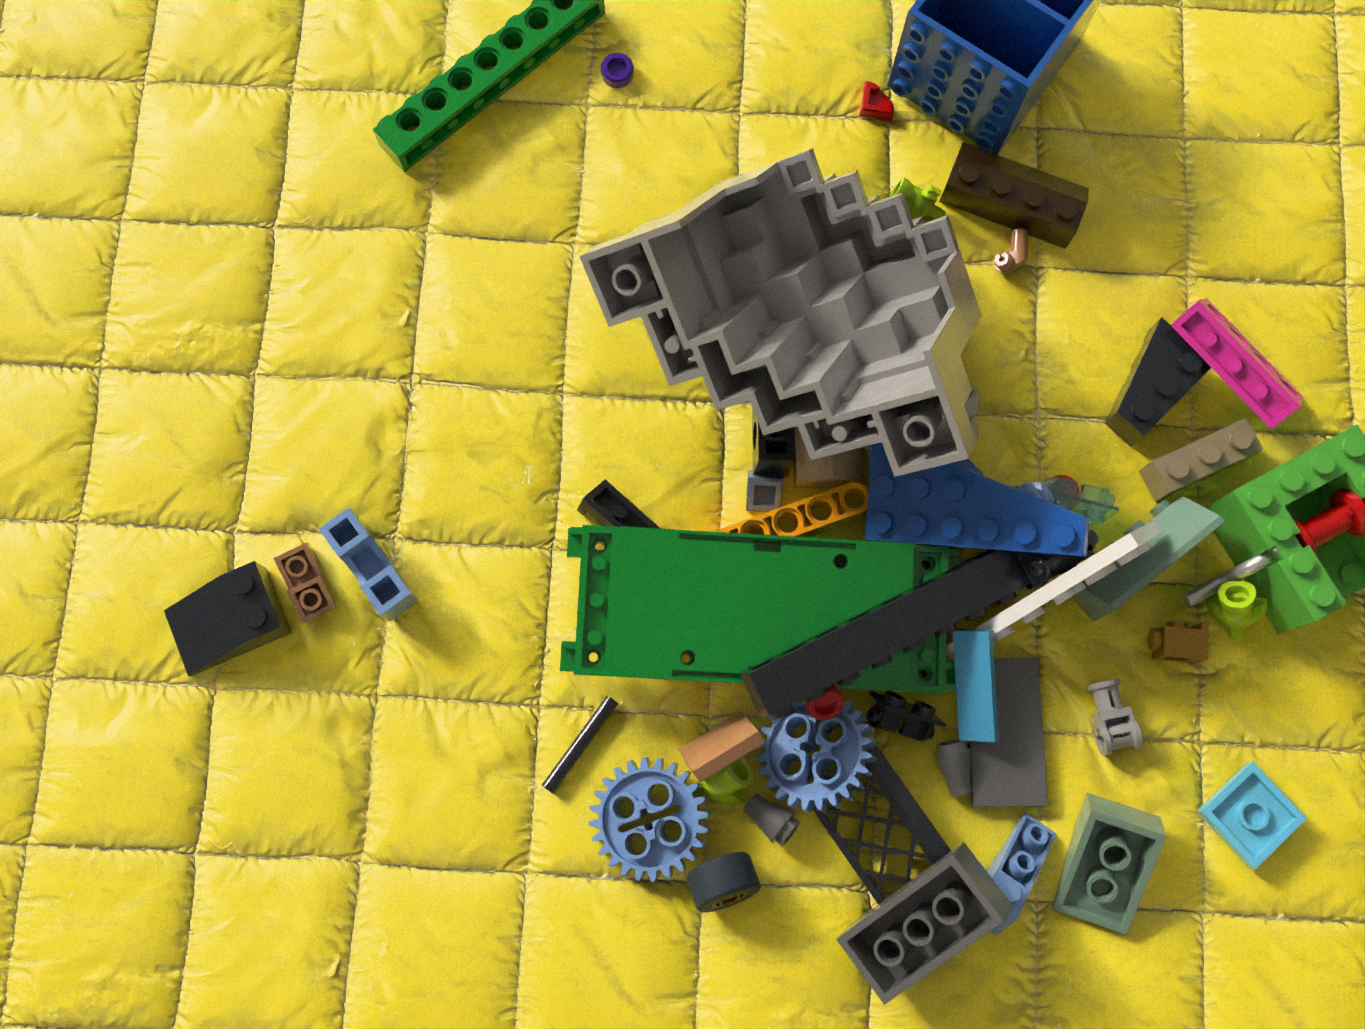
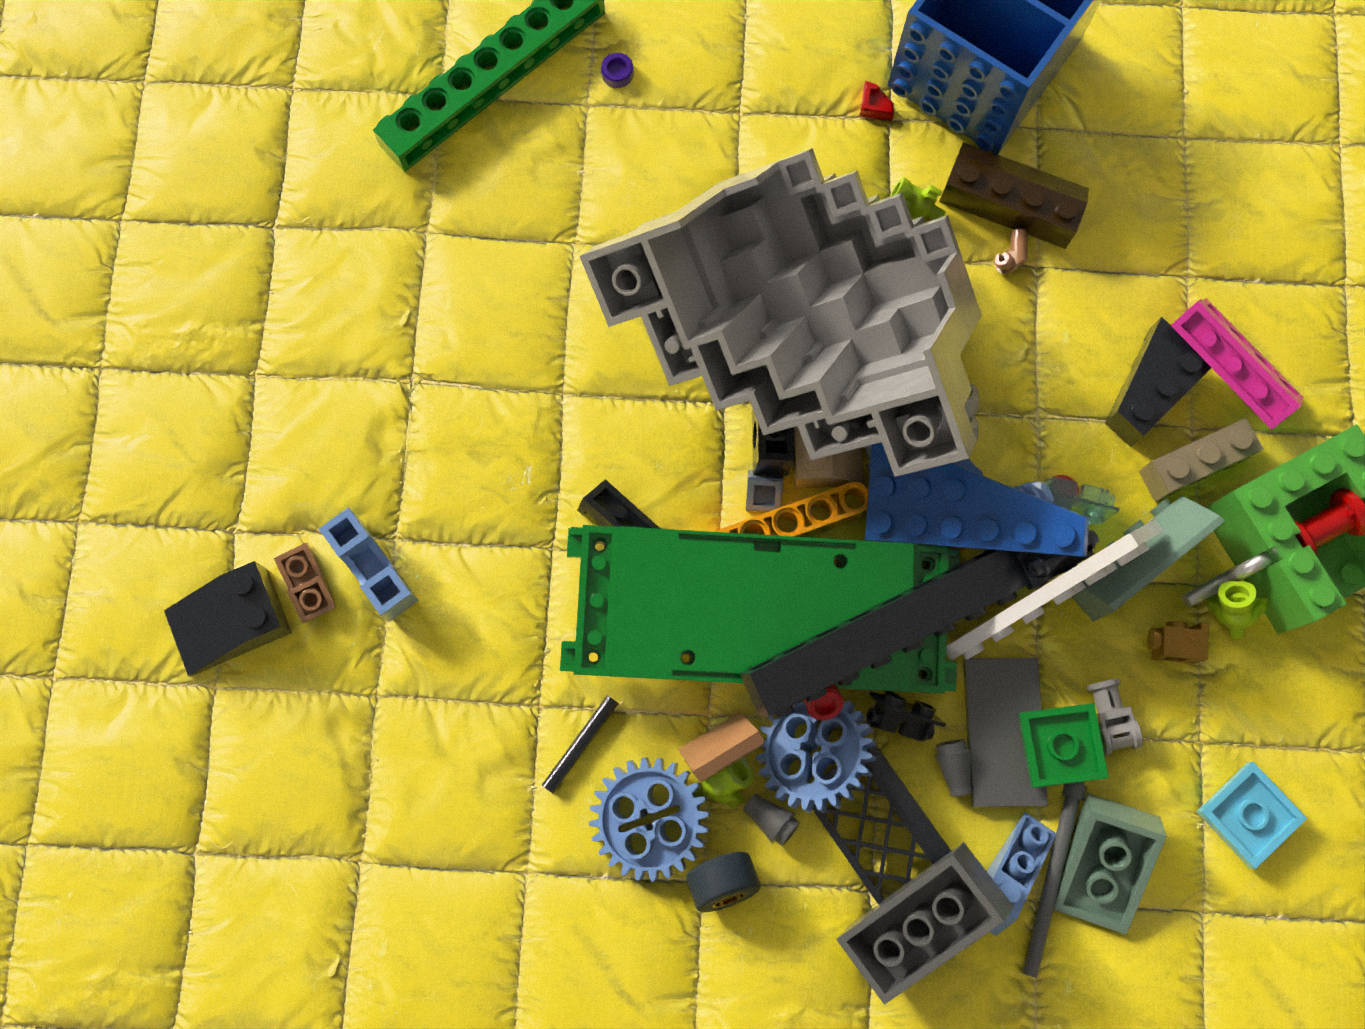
dark azure tile [953,629,999,743] -> none
none -> green plate [1018,703,1109,788]
none -> dark grey bar [1022,781,1087,978]

